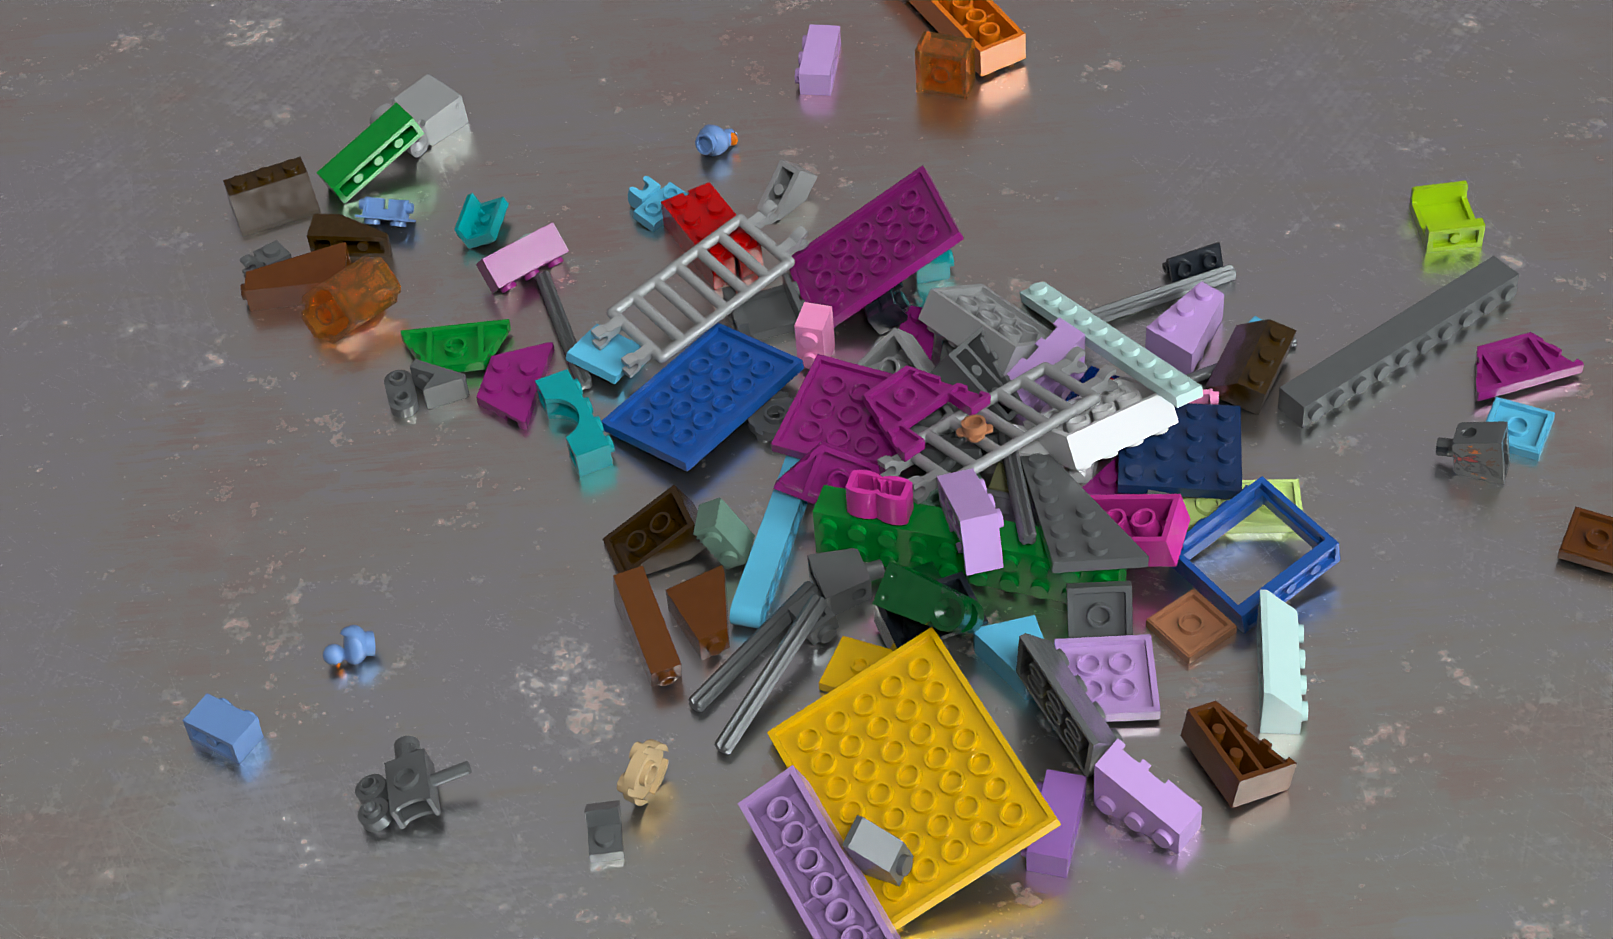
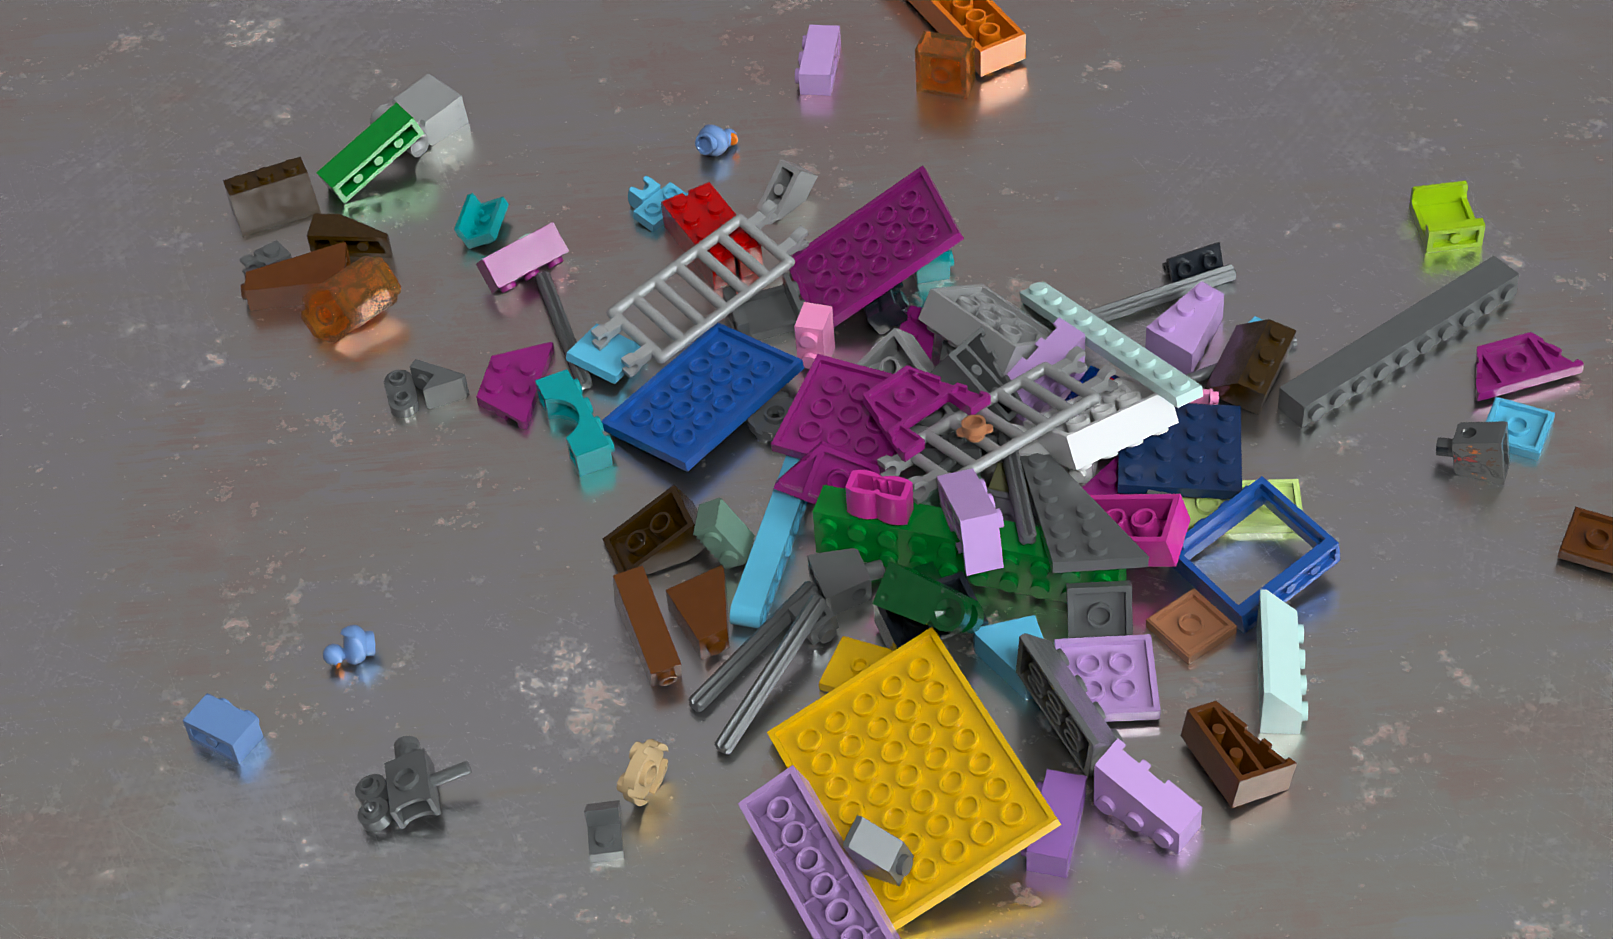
medium blue hinge [355,196,416,227] -> none
green wing [401,319,511,372] -> none

